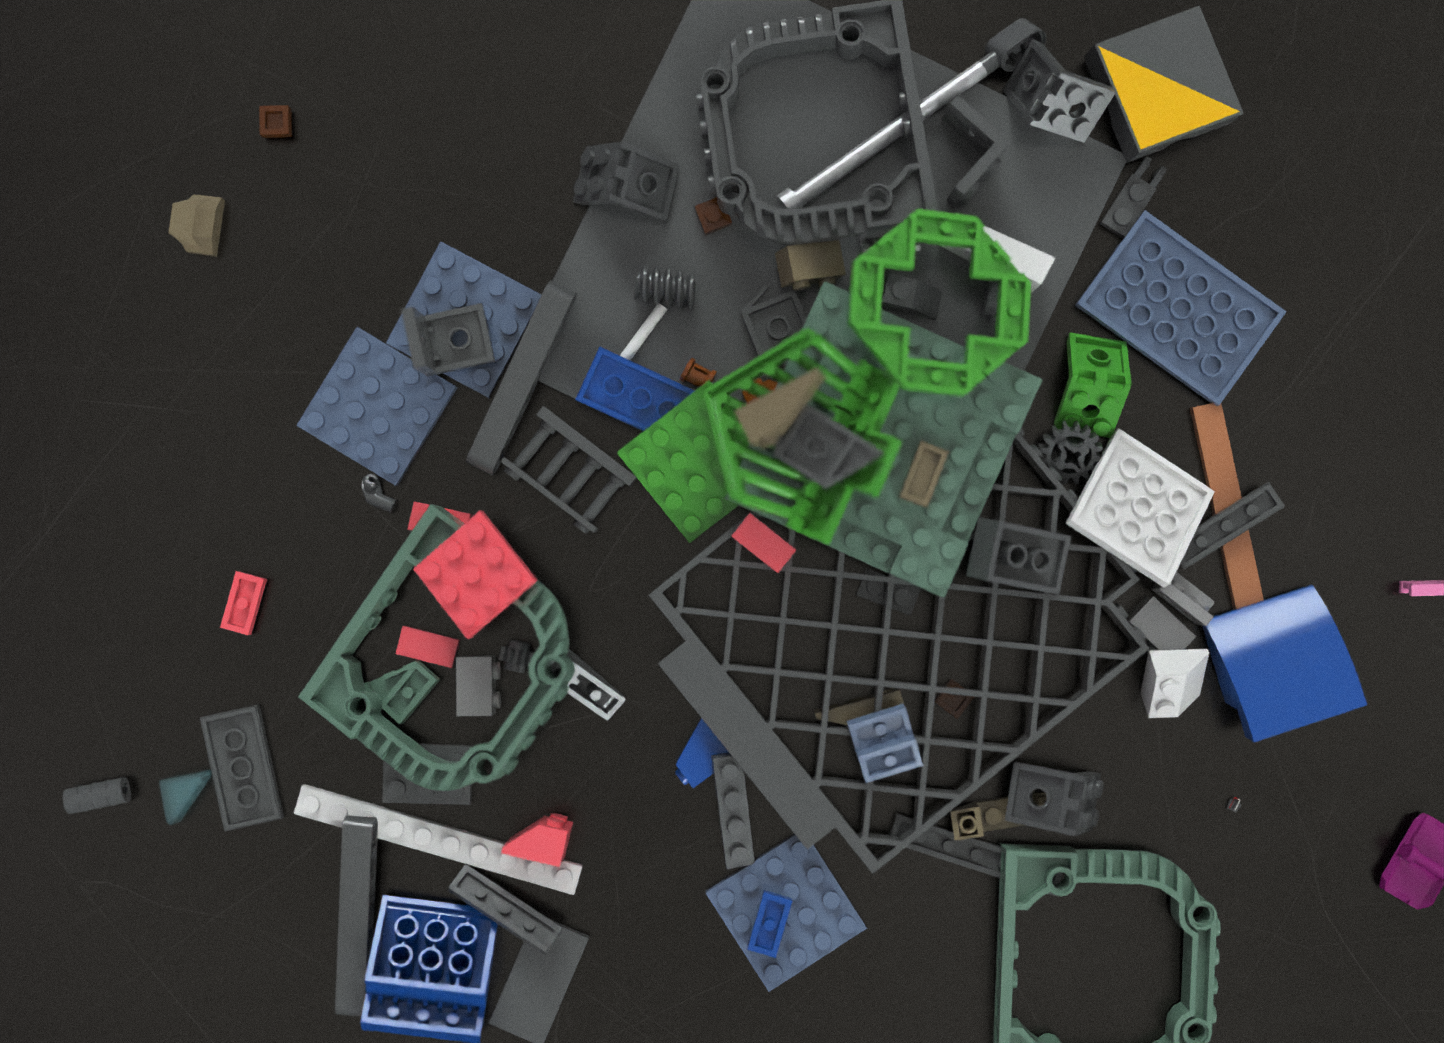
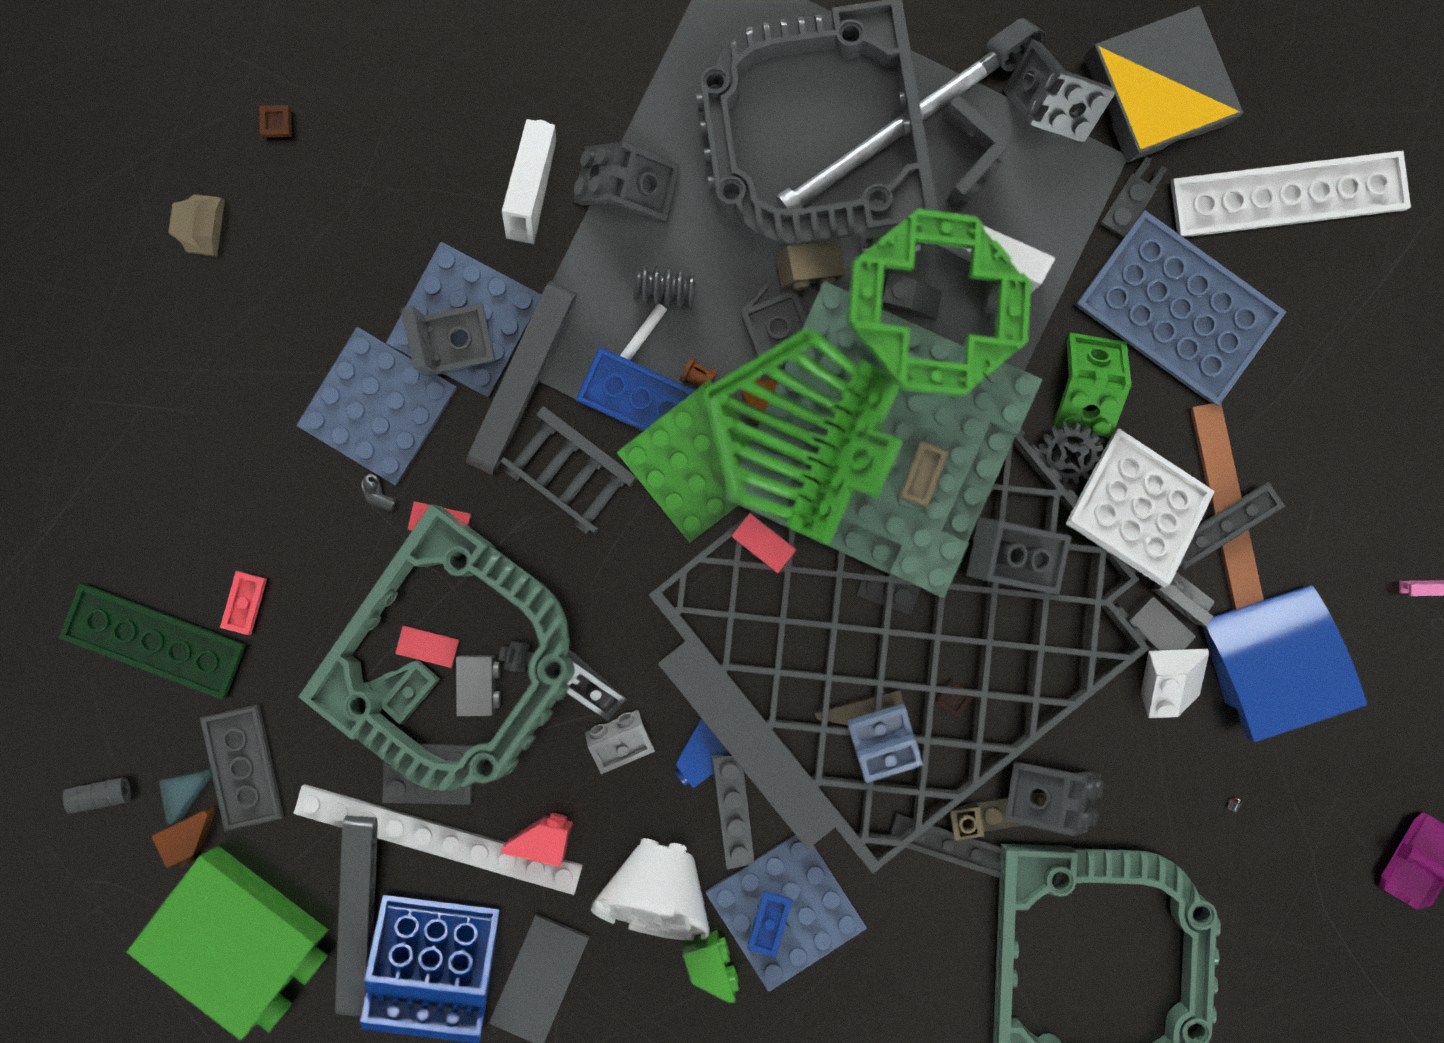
coral plate [413,511,538,638] -> none
dark grey plate [448,864,563,956] -> none
reddish brown plate [694,197,732,235] -> none
dark tan slope [735,368,826,449] -> none
dark grey wing [774,404,884,489] -> none
none -> dark green plate [58,583,246,700]
none -> bright green brick [126,845,329,1040]
none -> dark orange slope [151,806,216,868]
none -> white slope [502,119,556,244]
none -> light grey bracket [585,710,655,774]
none -> white cone [591,839,709,941]
none -> bright green slope [683,930,739,1003]
none -> white plate [1170,151,1411,237]

